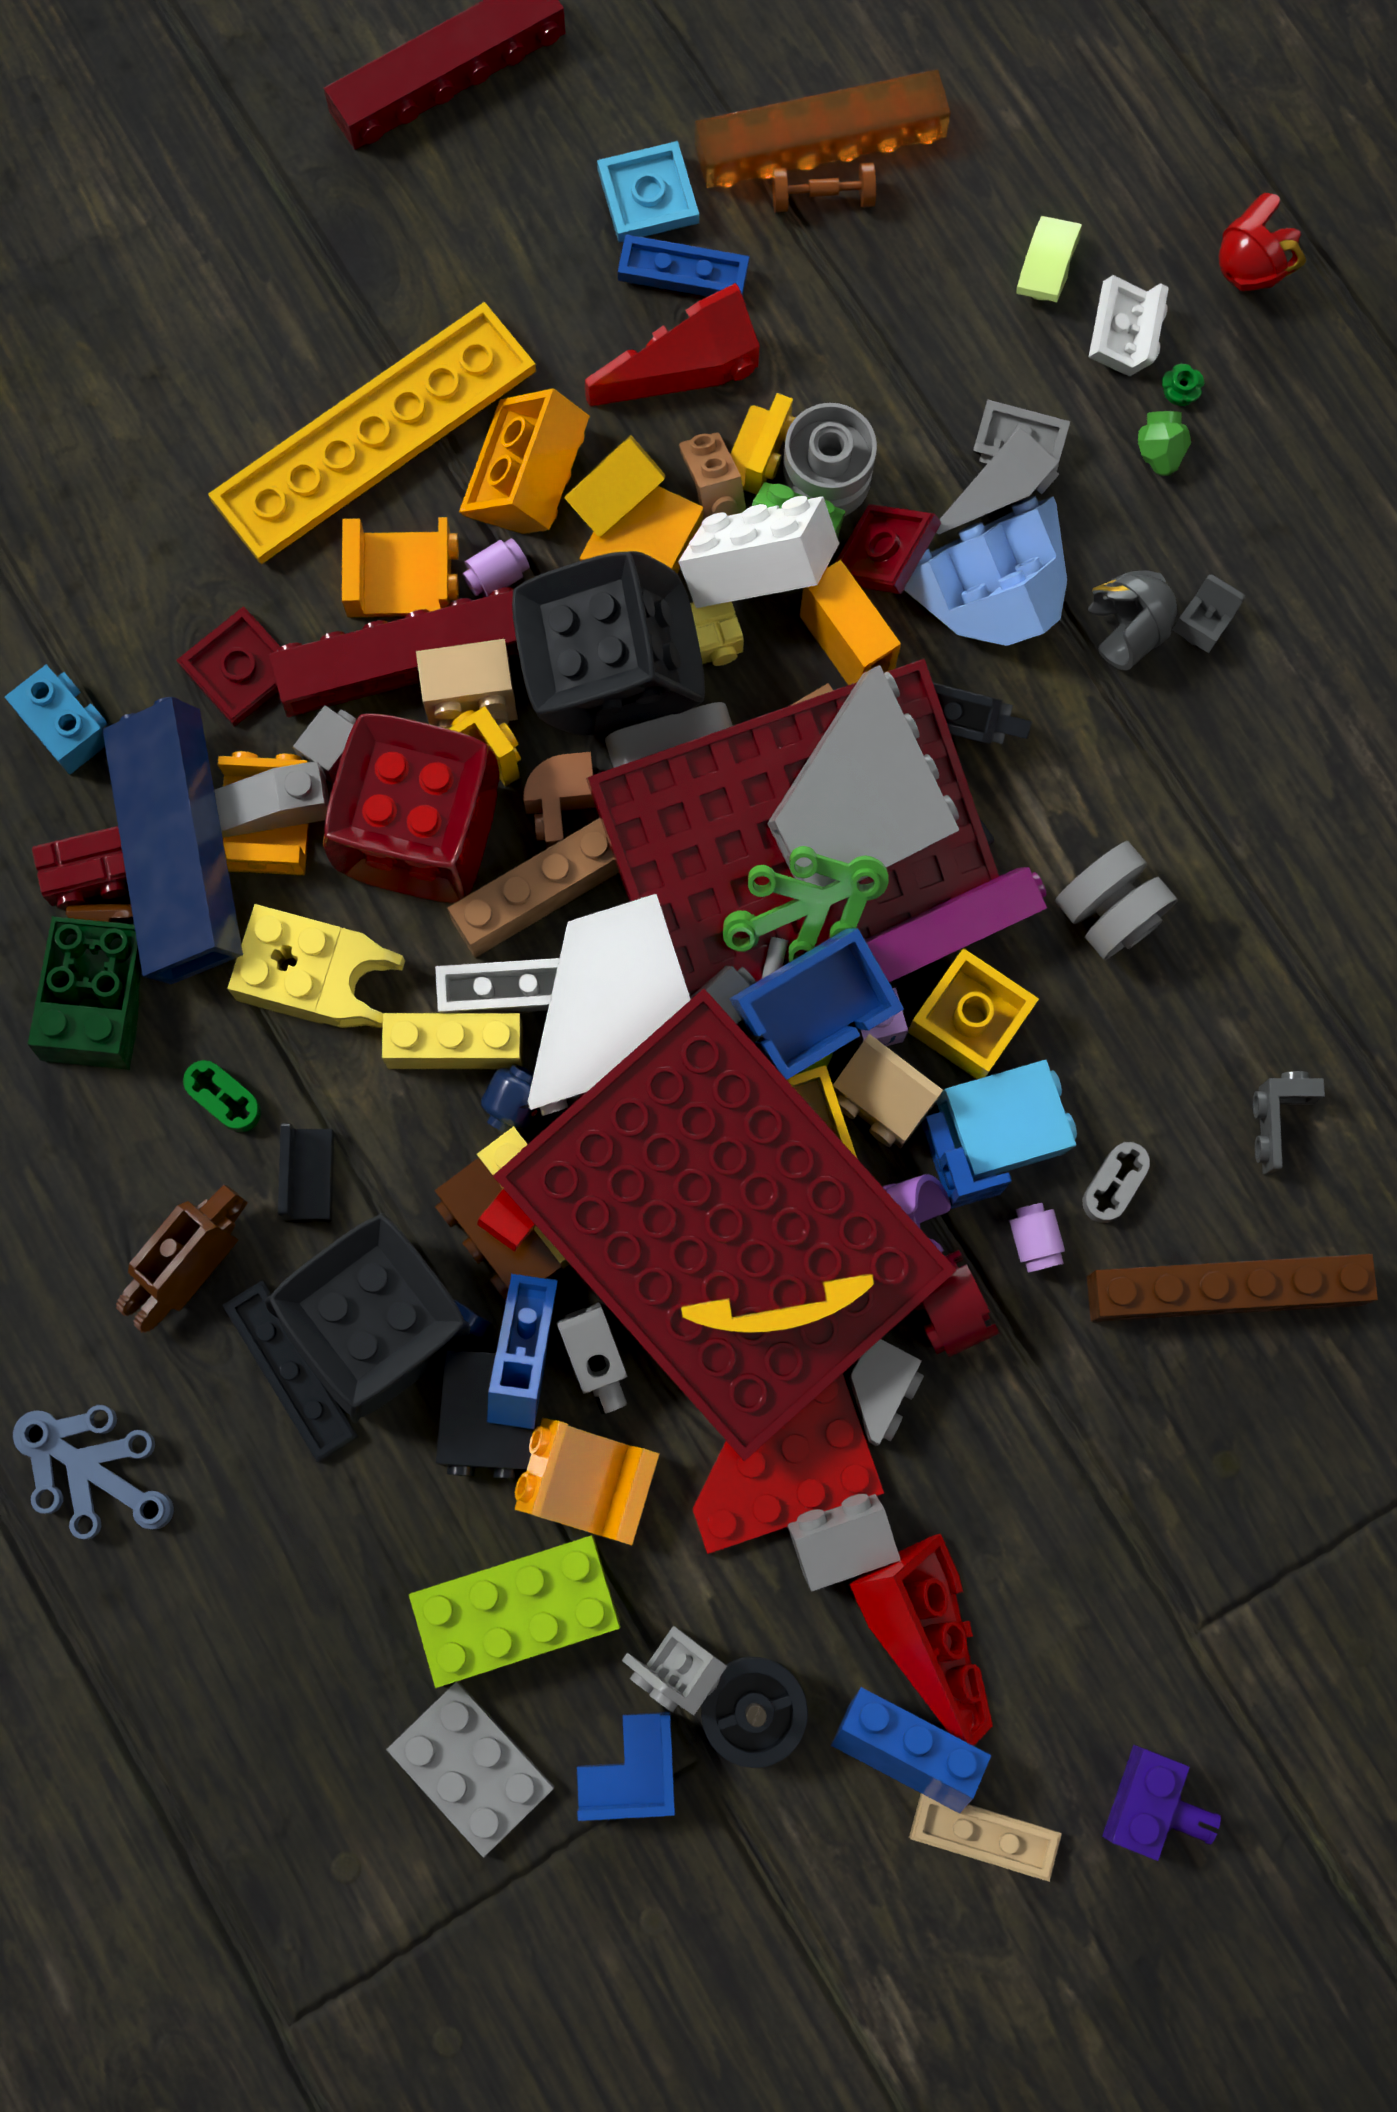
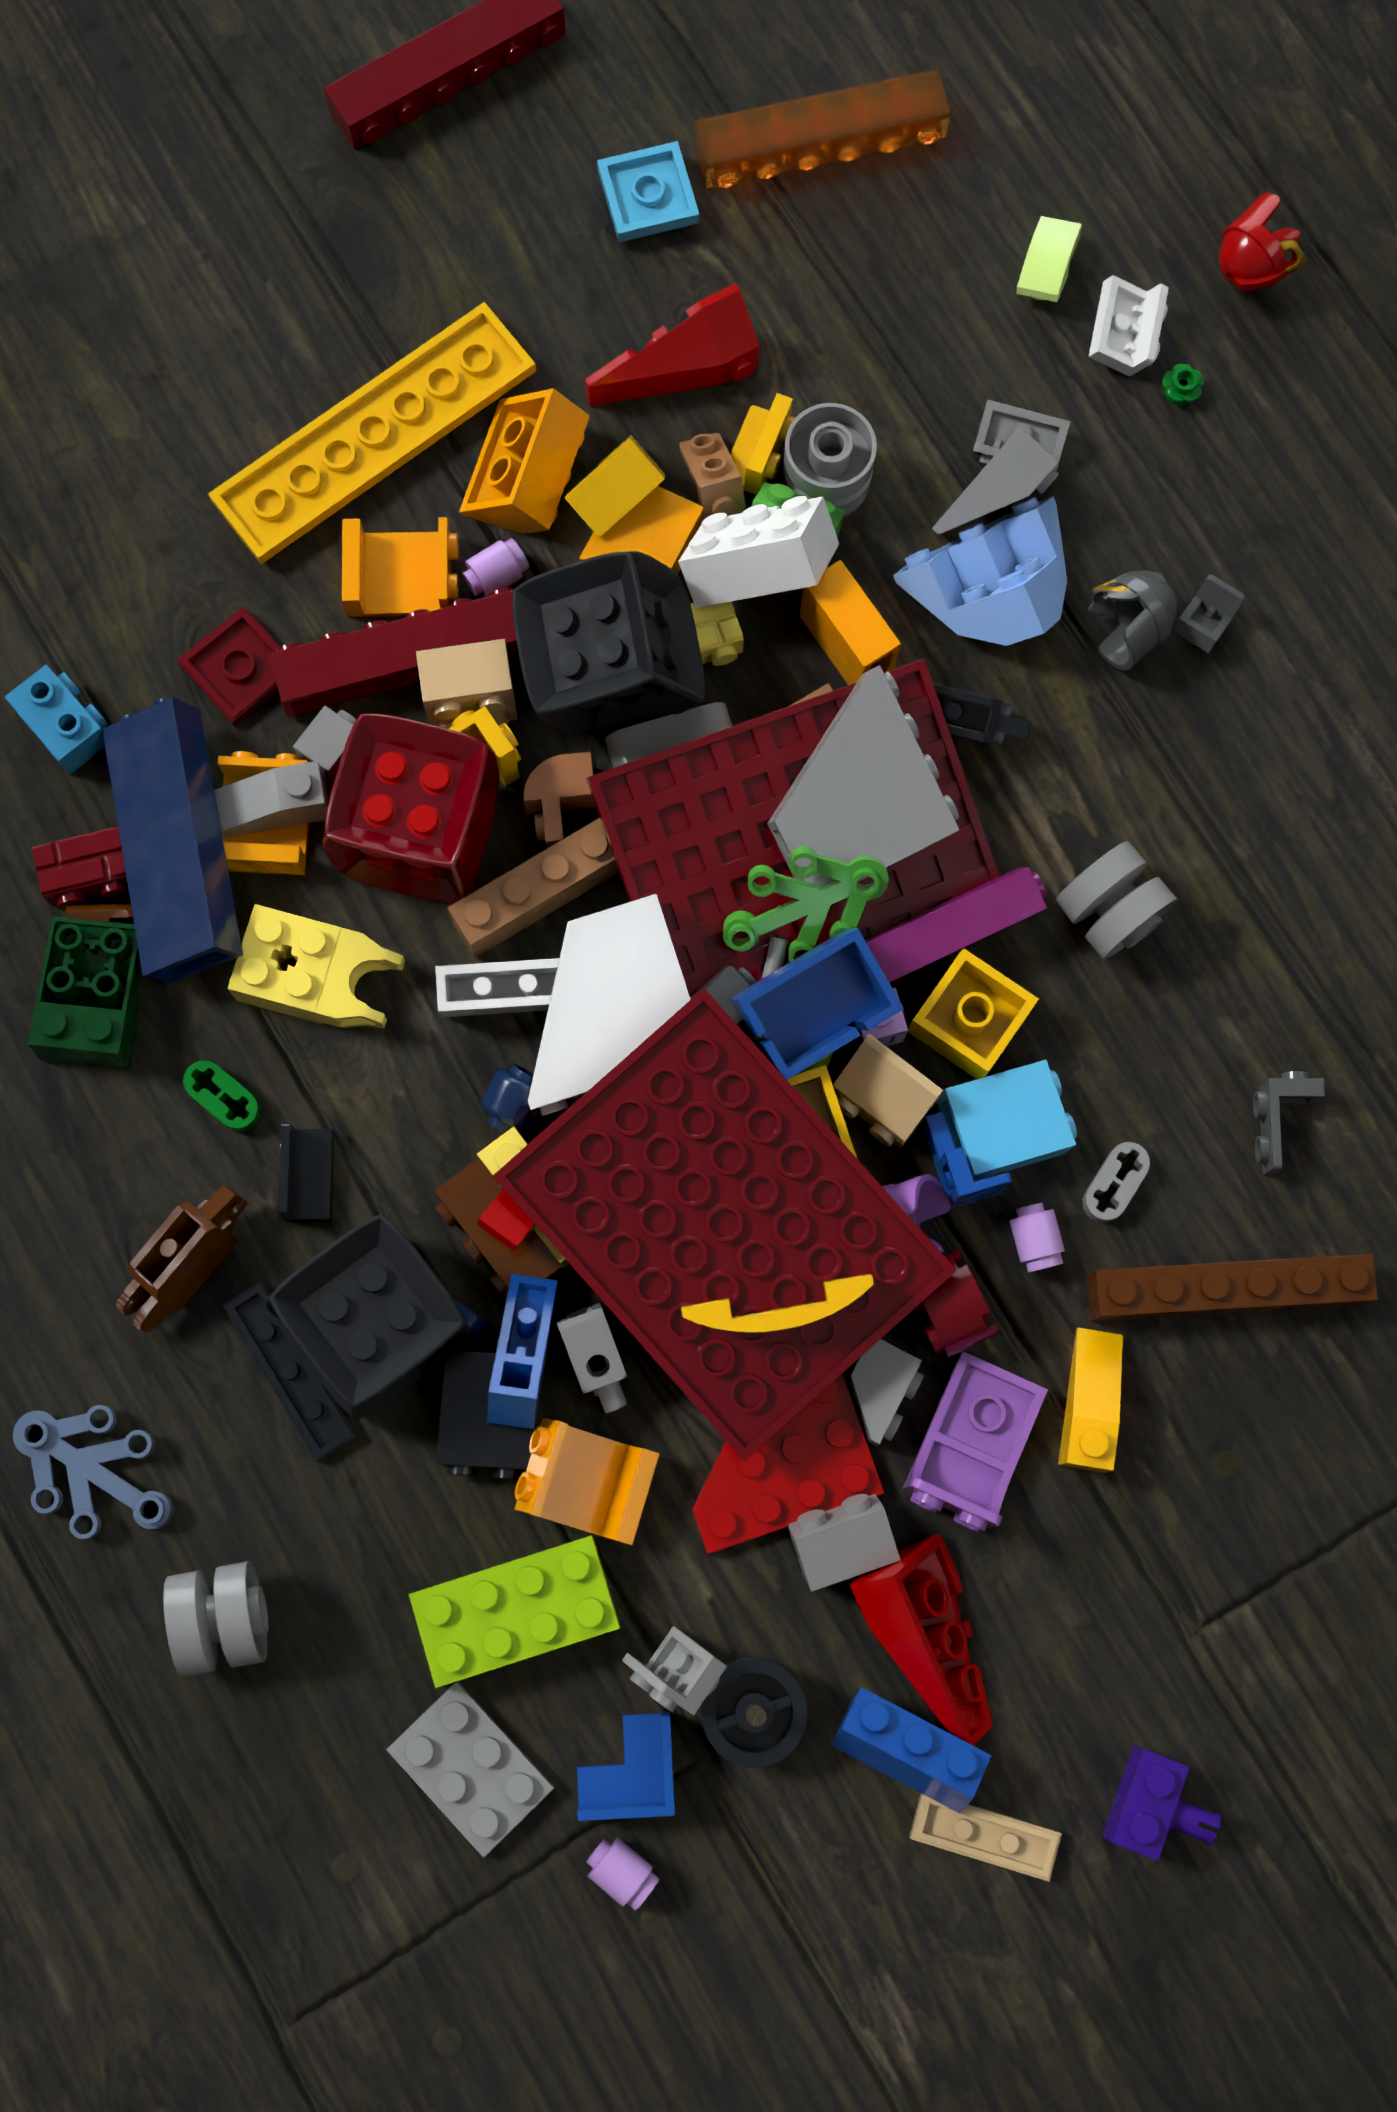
light yellow brick [382,1013,523,1069] -> none
blue plate [617,234,750,297] -> none
dark orange wheel [772,162,876,213] -> none
dark red tile [835,504,941,594] -> none
bright green rock [1138,411,1191,476] -> none
none -> light grey wheel [163,1561,269,1677]
none -> lavender brick [586,1837,659,1911]
none -> medium lavender bracket [903,1351,1048,1532]
none -> yellow slope [1058,1327,1123,1473]

